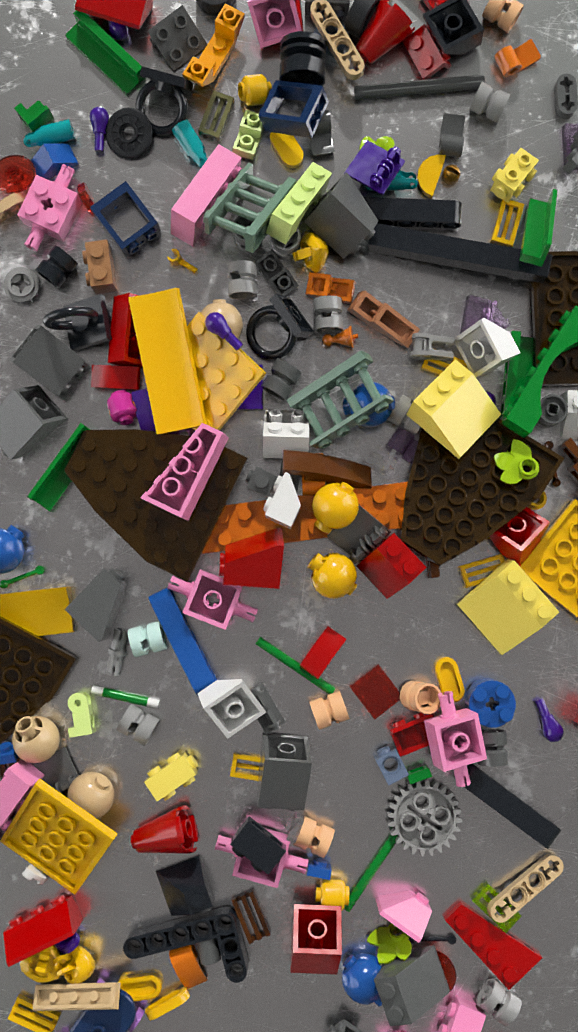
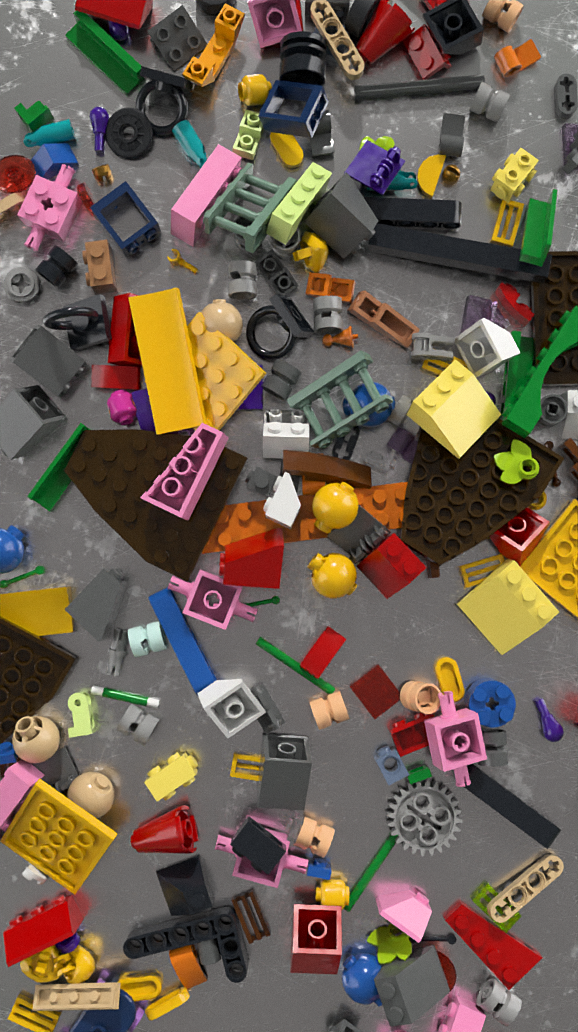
olive tile [198,90,234,141] -> none
dark purple piece [205,312,243,351] -> none
none -> pearl gold hinge [92,164,111,183]
none -> green hinge [245,596,280,607]
none -> black beam [332,425,360,460]
none -> red slope [495,282,534,327]

